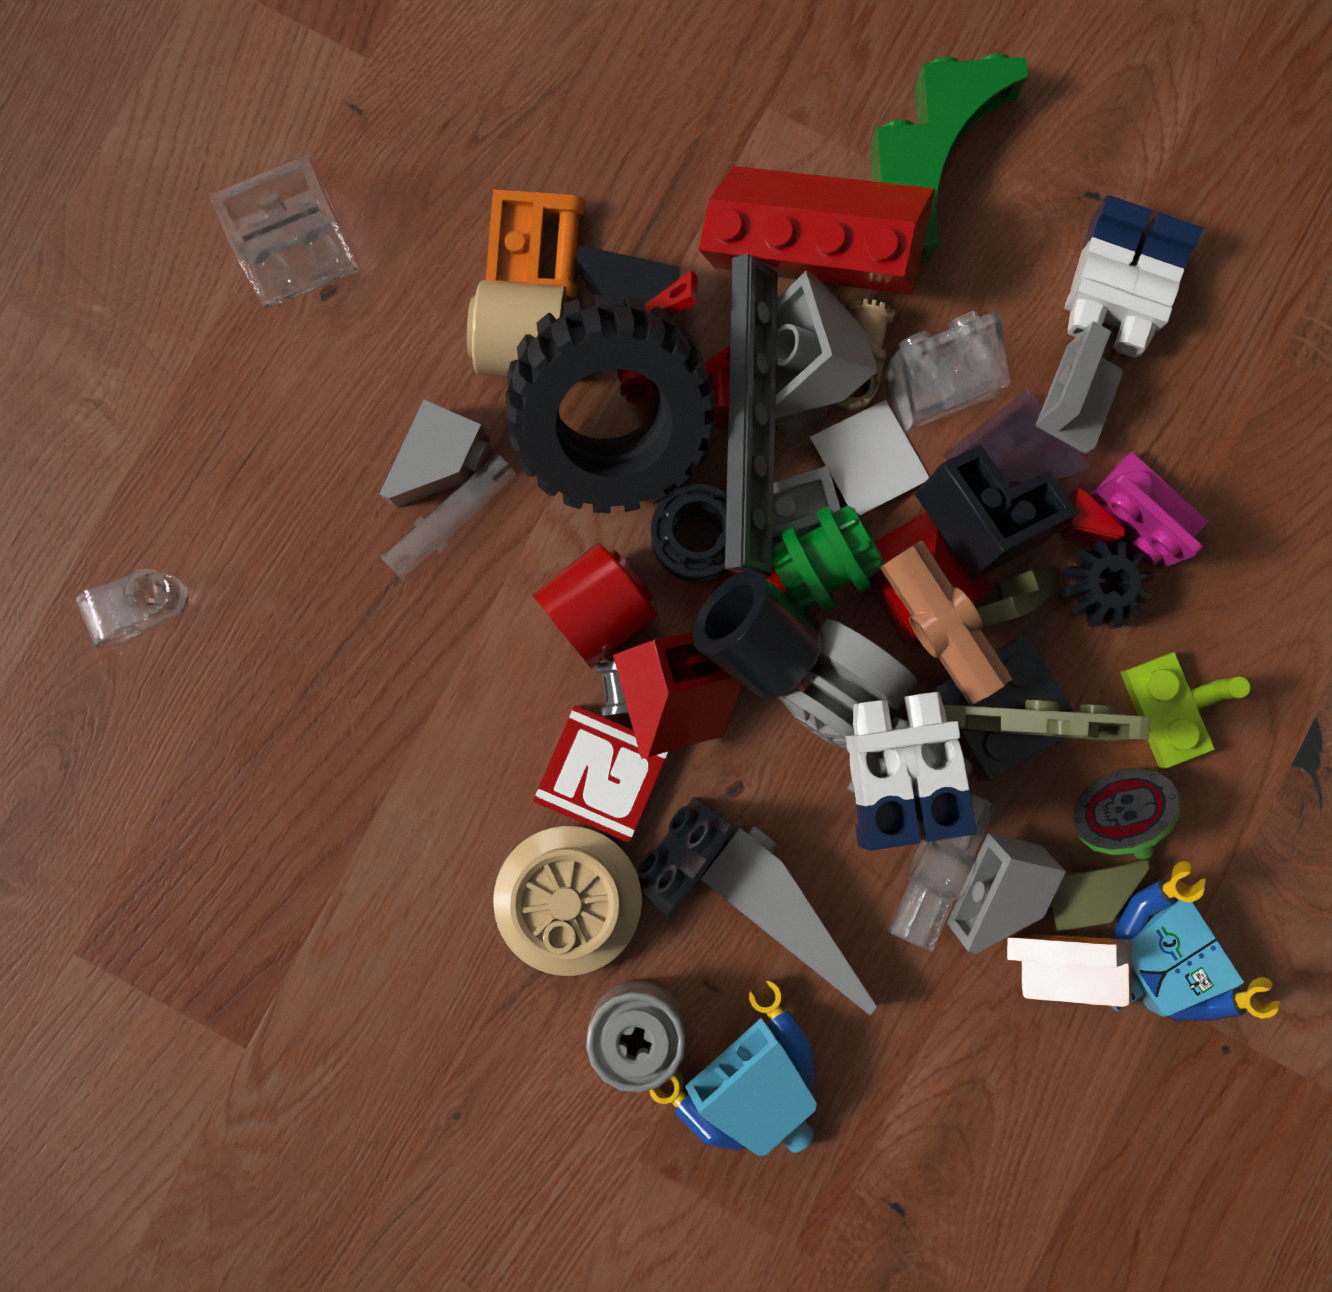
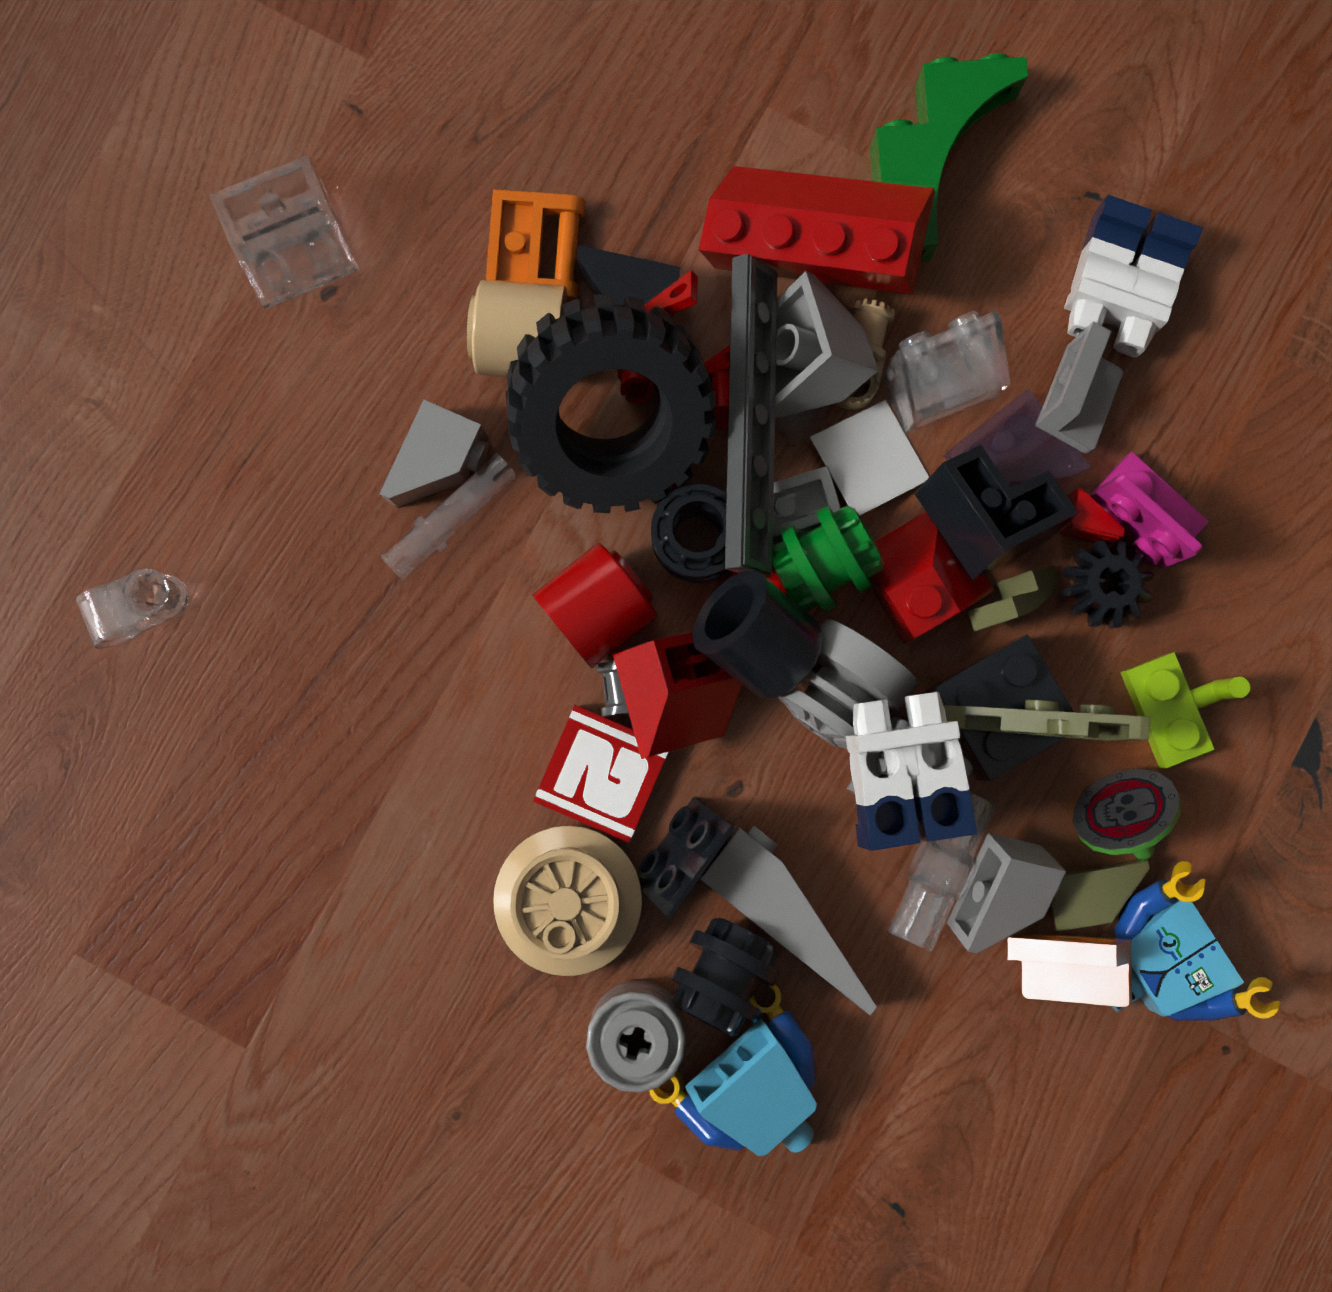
nougat piece [880,540,1012,705] -> none
none -> black piece [671,918,780,1036]

